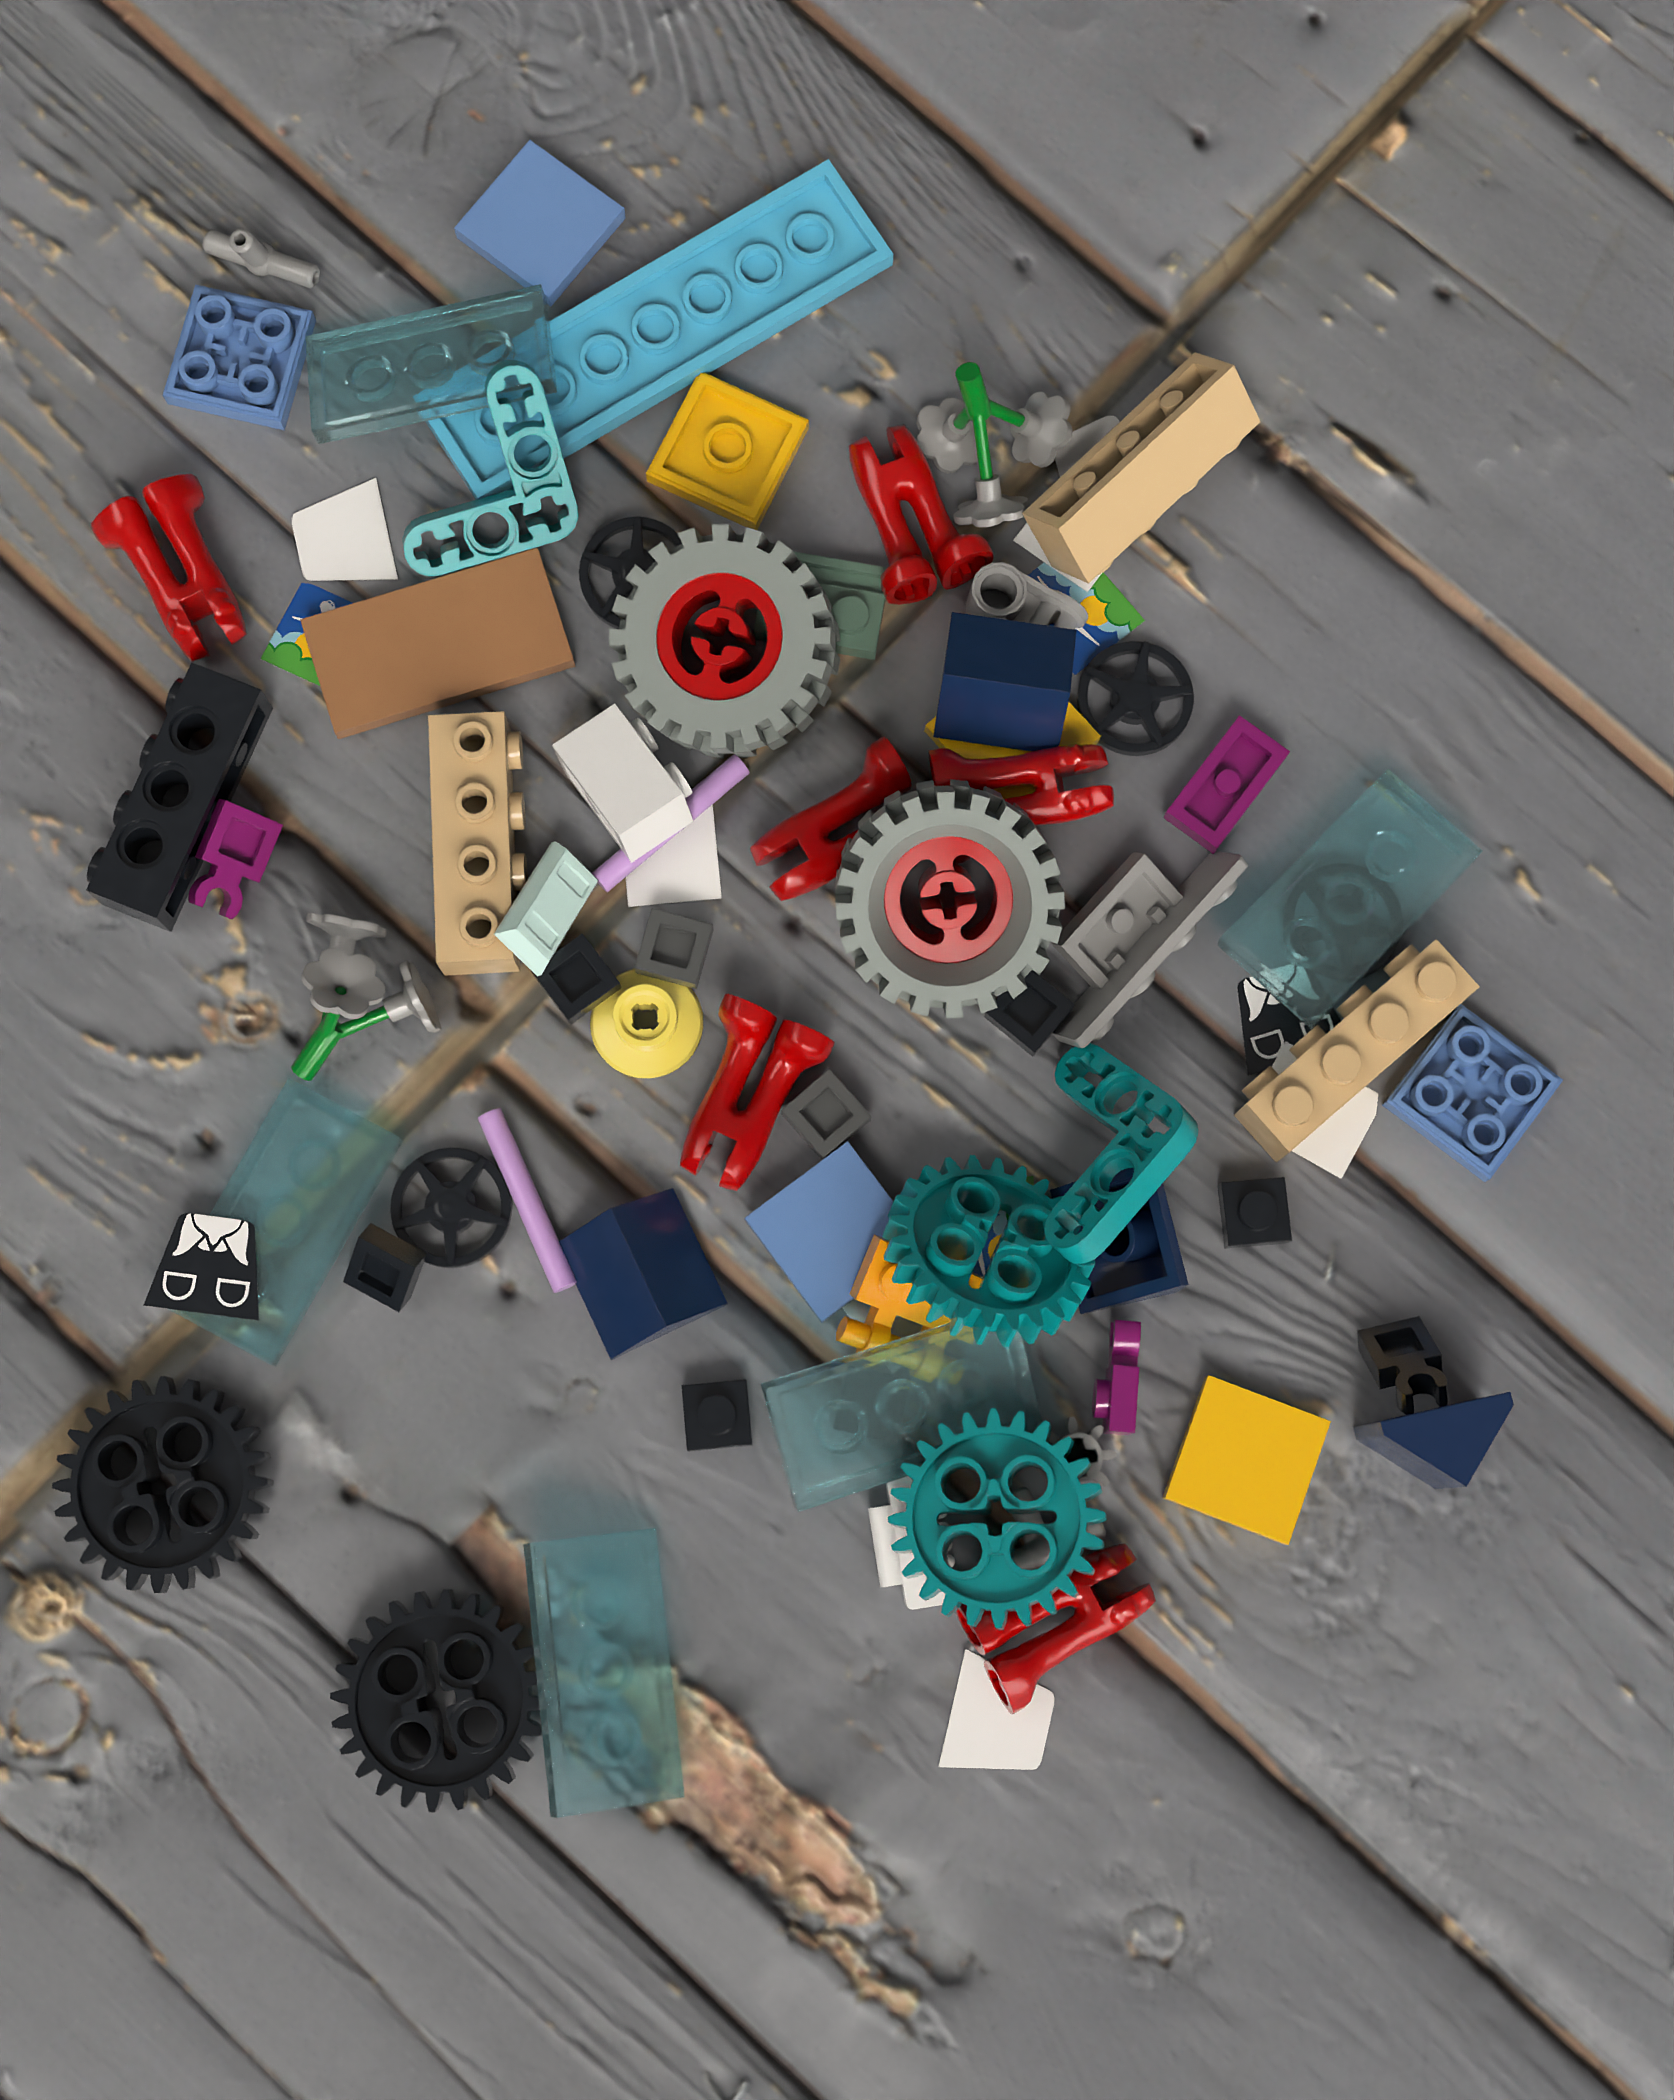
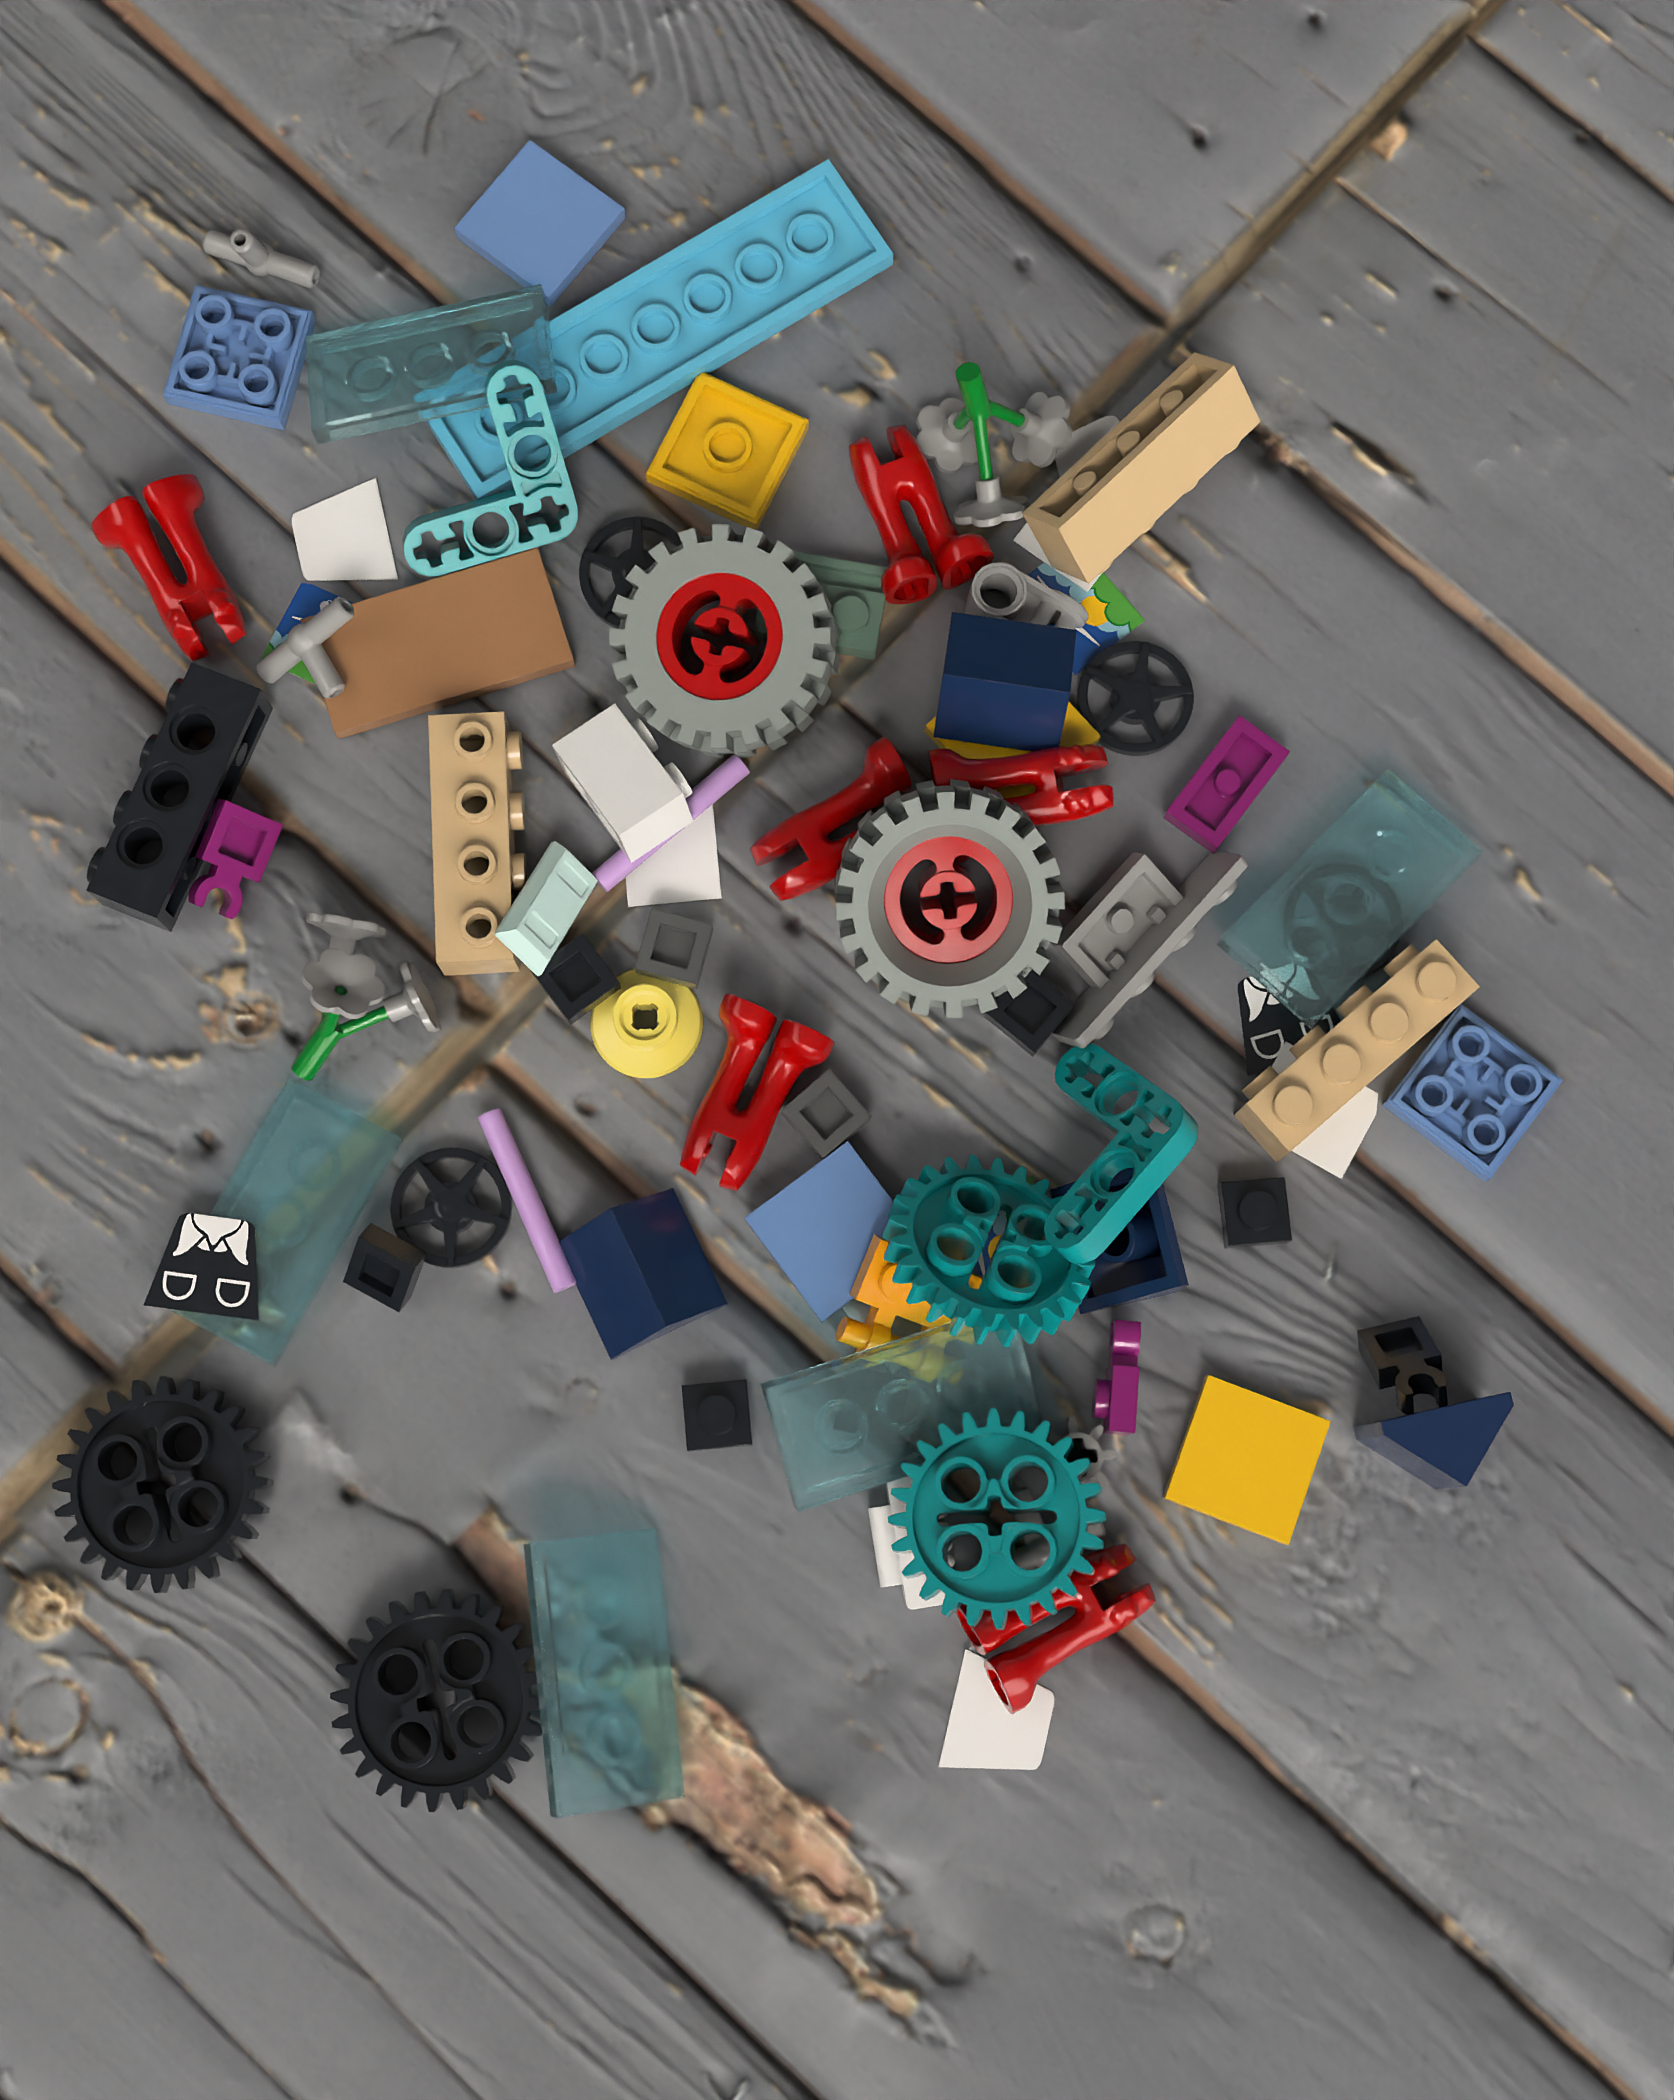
none -> light grey piece [256,597,354,699]

